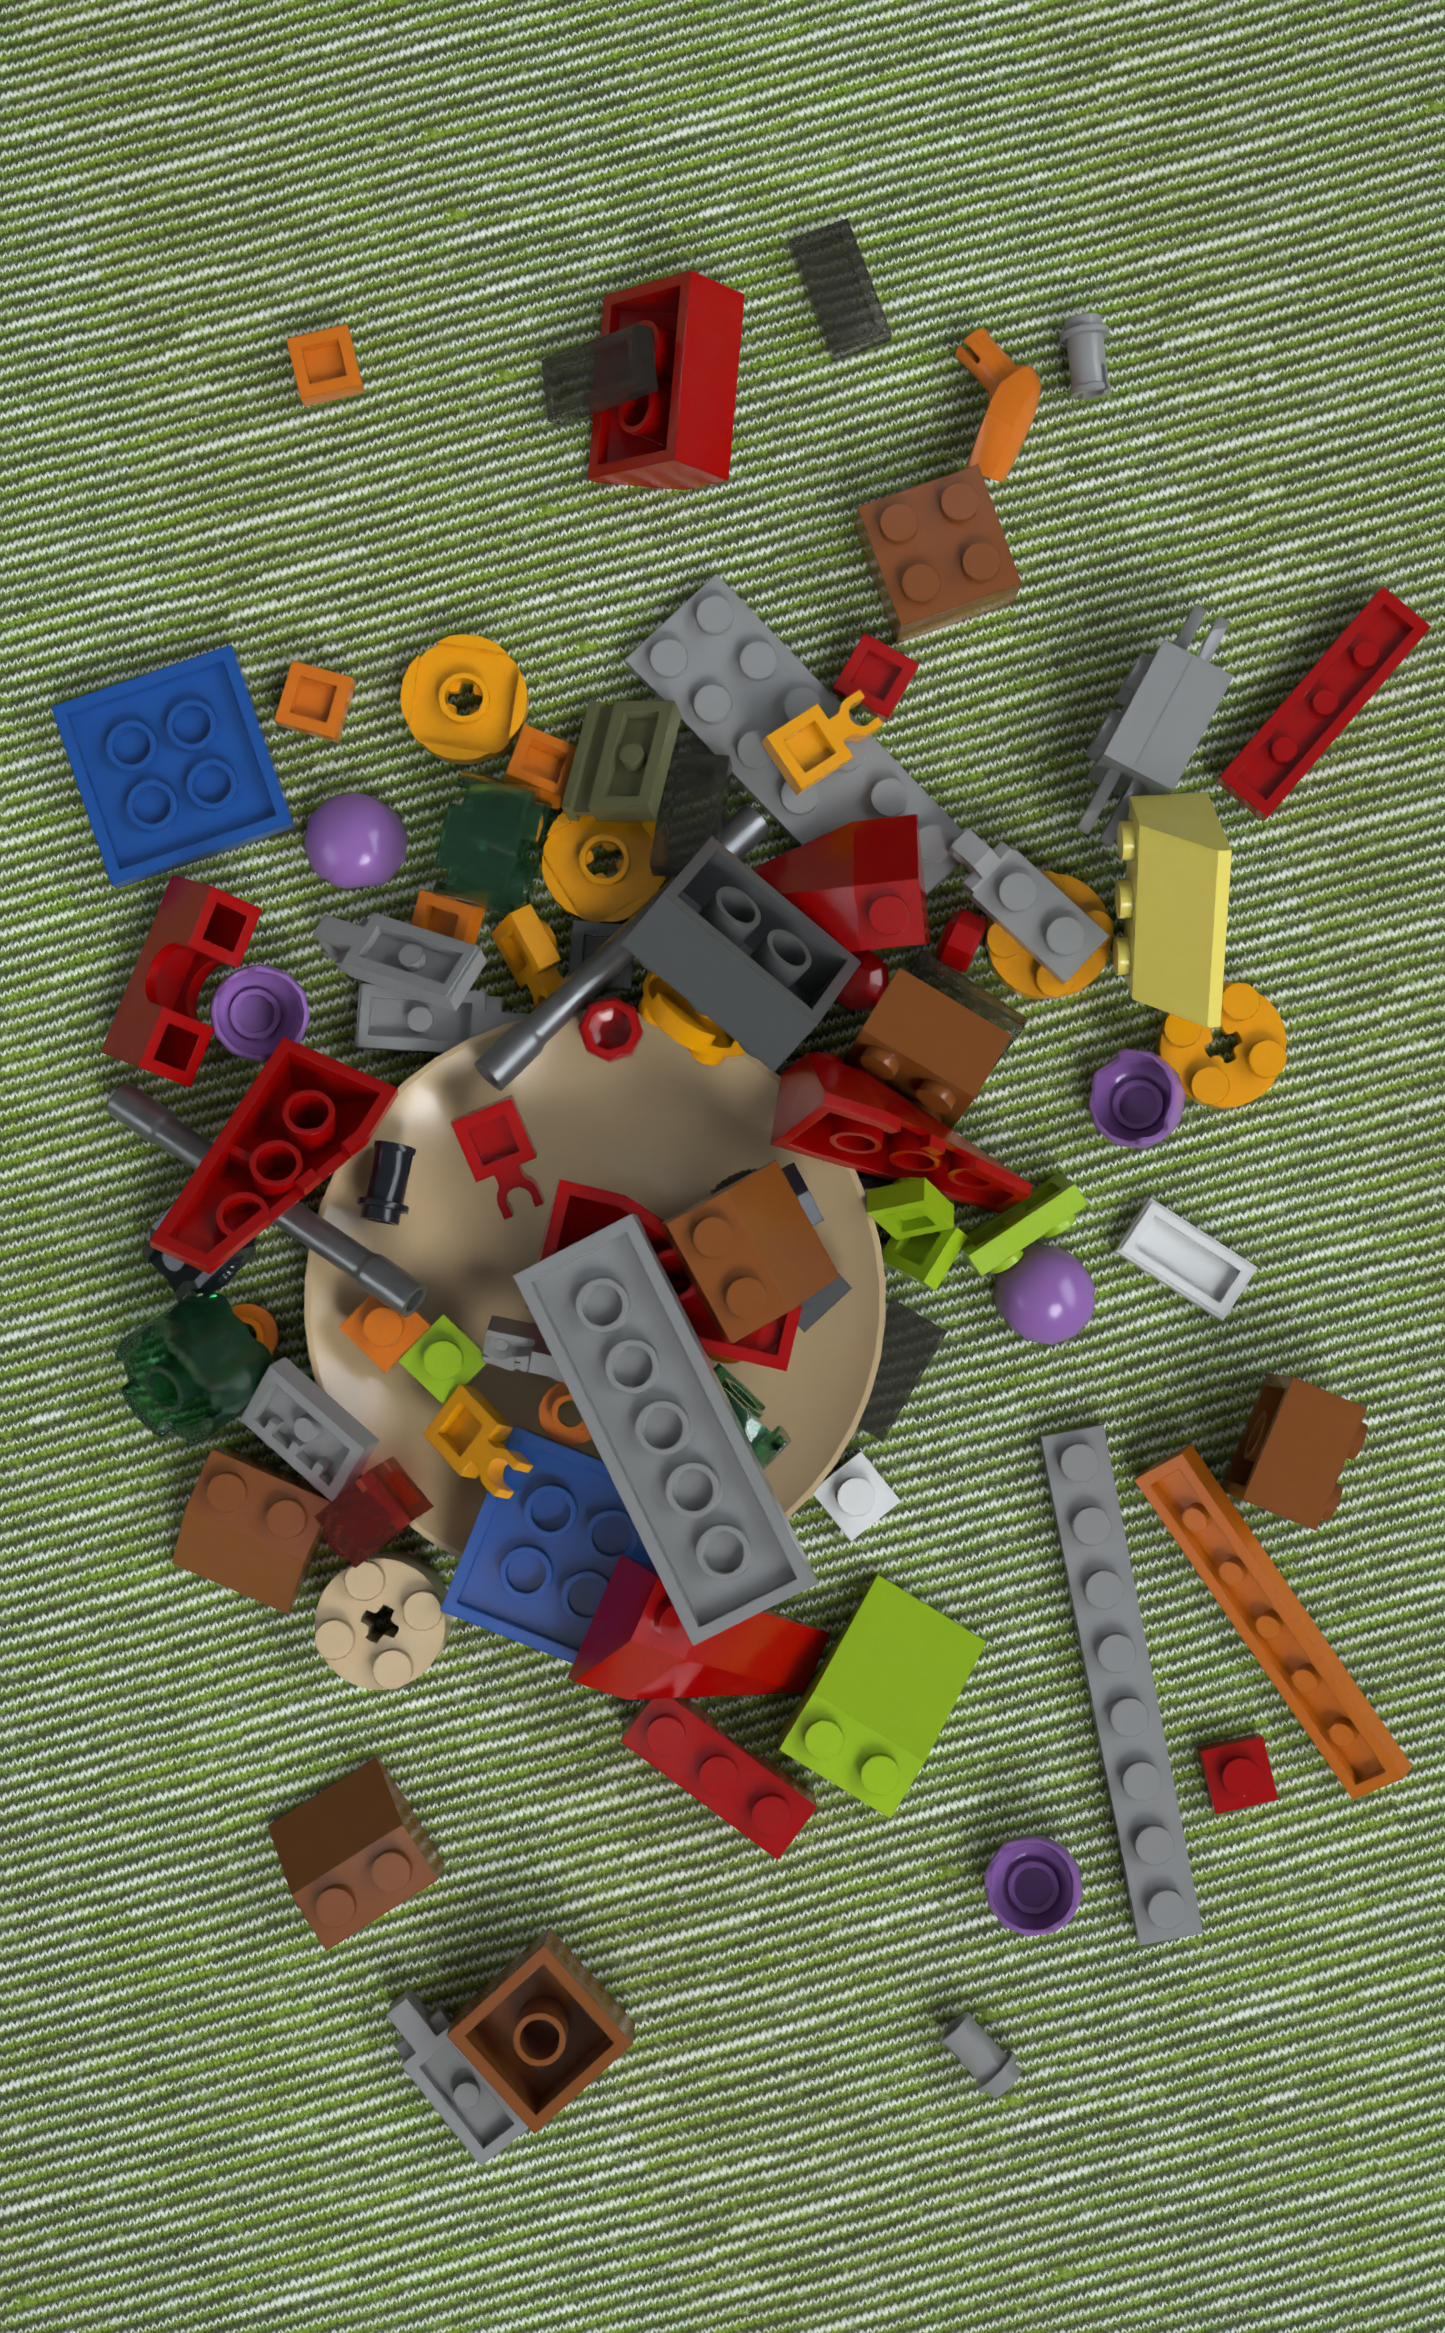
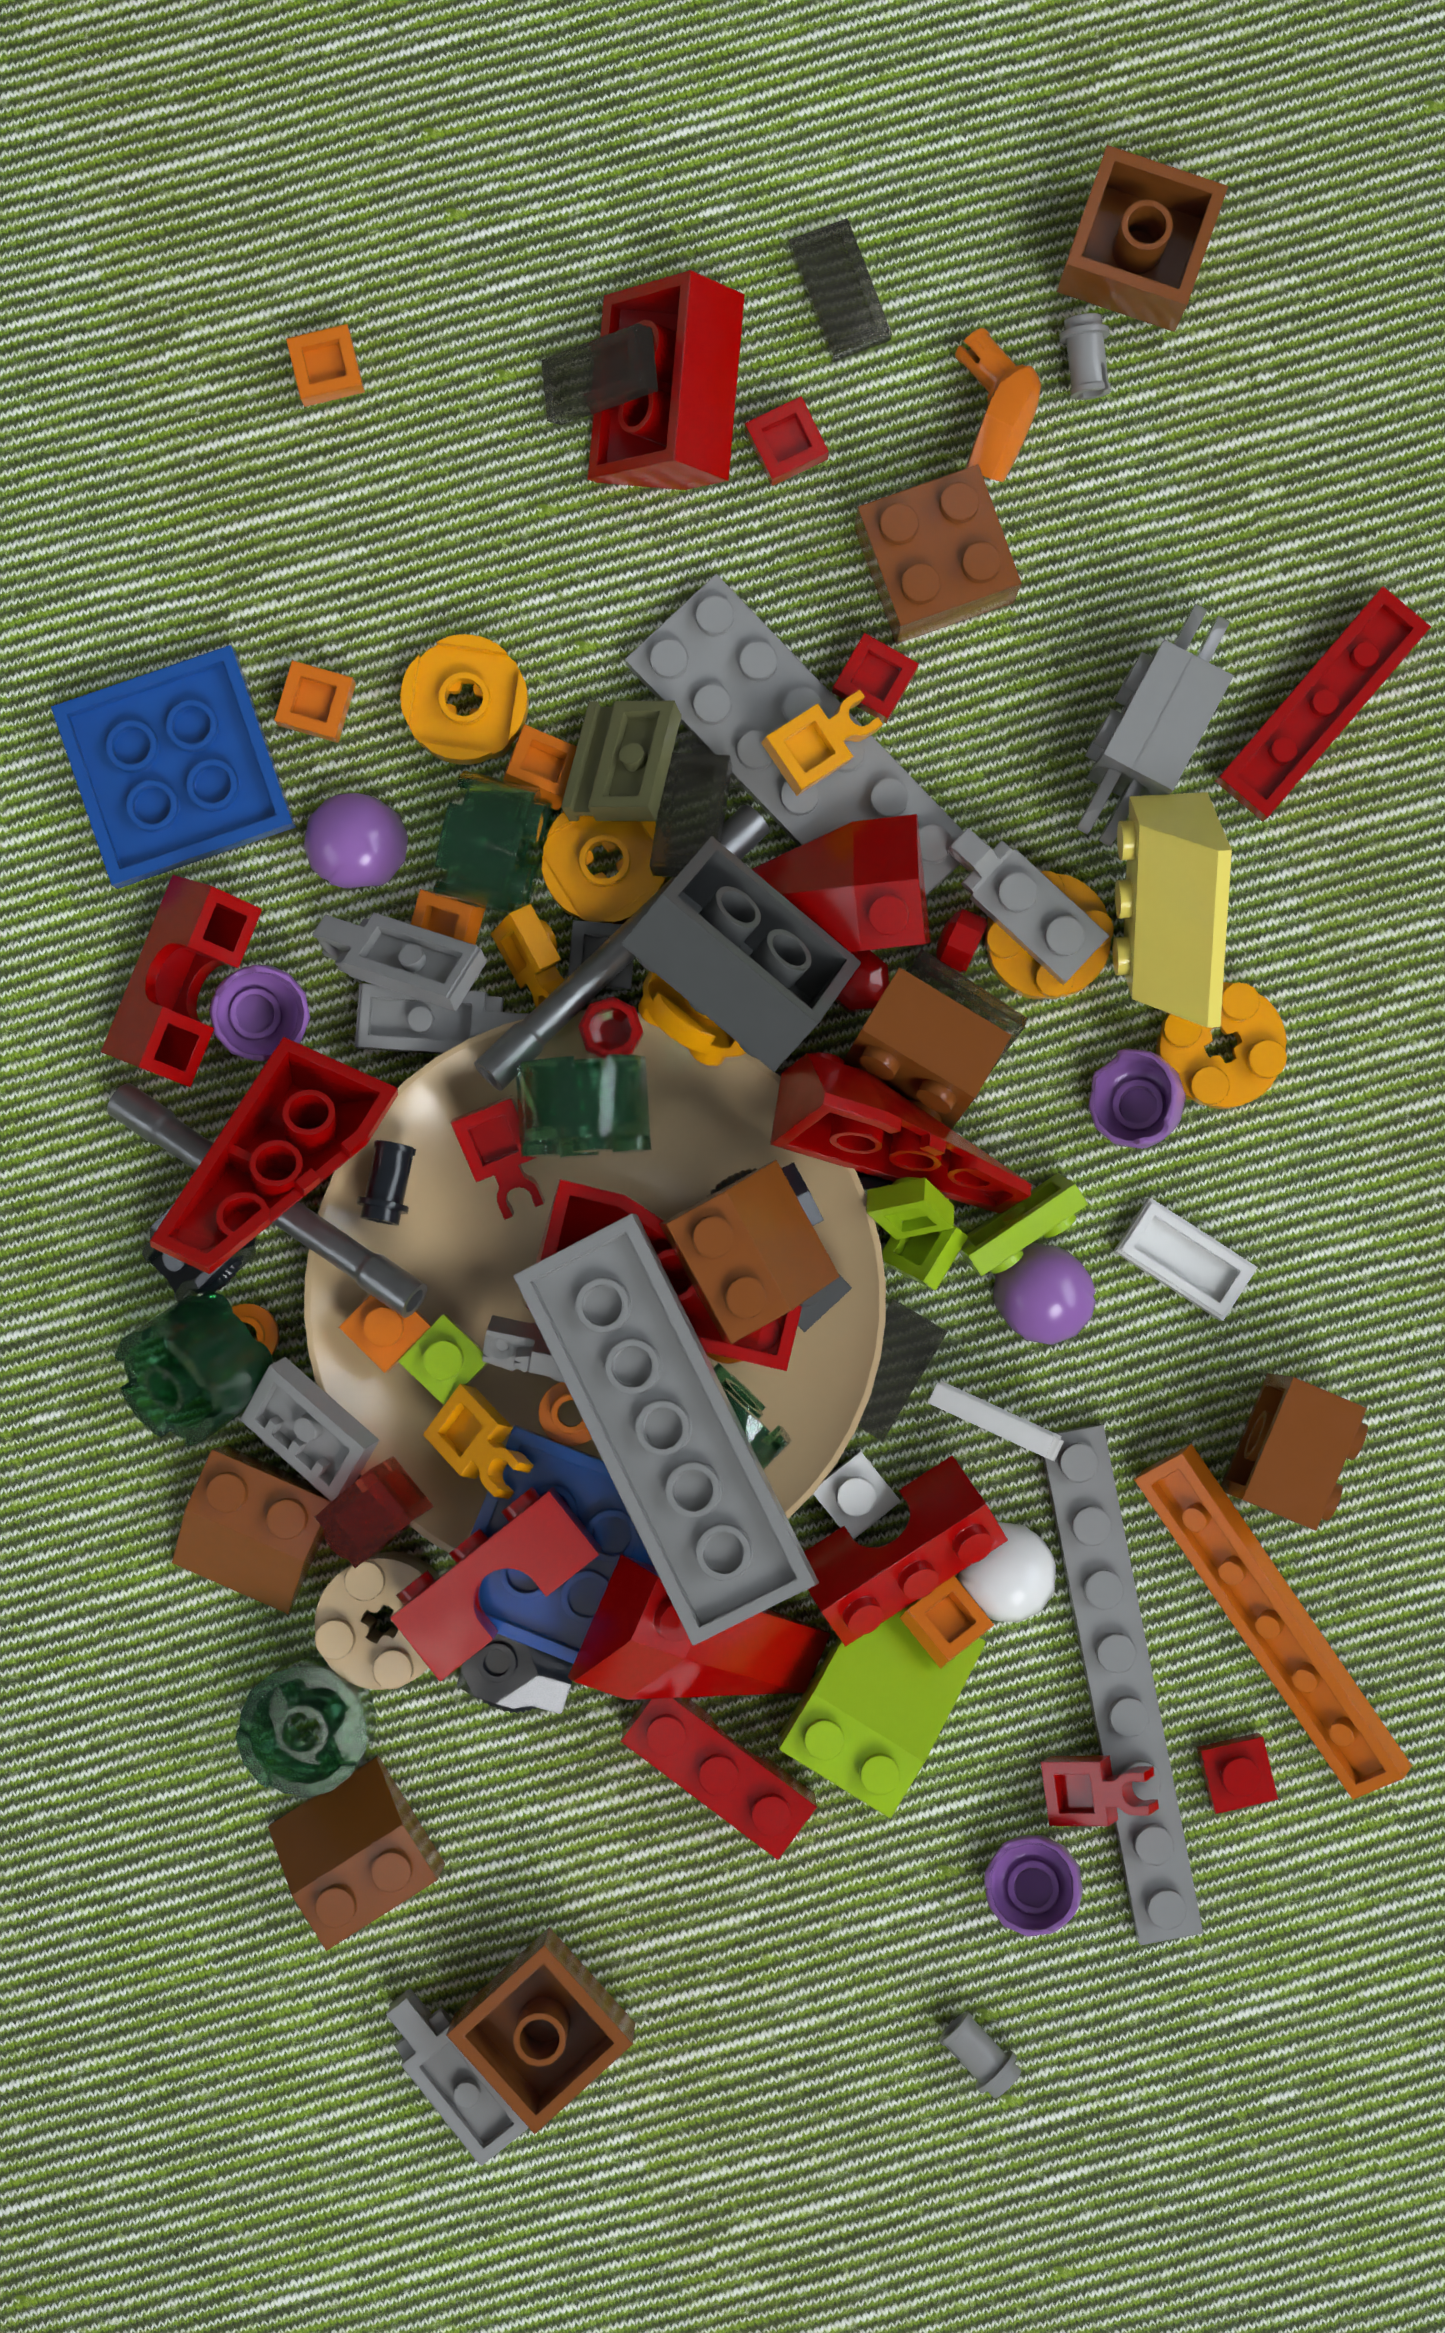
none -> clear green brick [236,1656,377,1798]
none -> red arch [390,1487,602,1682]
none -> black hand [457,1634,573,1714]
none -> clear green brick [516,1054,651,1158]
none -> red plate [744,396,829,486]
none -> red arch [804,1455,1008,1647]
none -> orange plate [899,1576,994,1669]
none -> white tile [928,1381,1064,1462]
none -> white hair [957,1522,1056,1623]
none -> plate [1041,1755,1159,1826]
none -> dark orange brick [1056,145,1228,332]

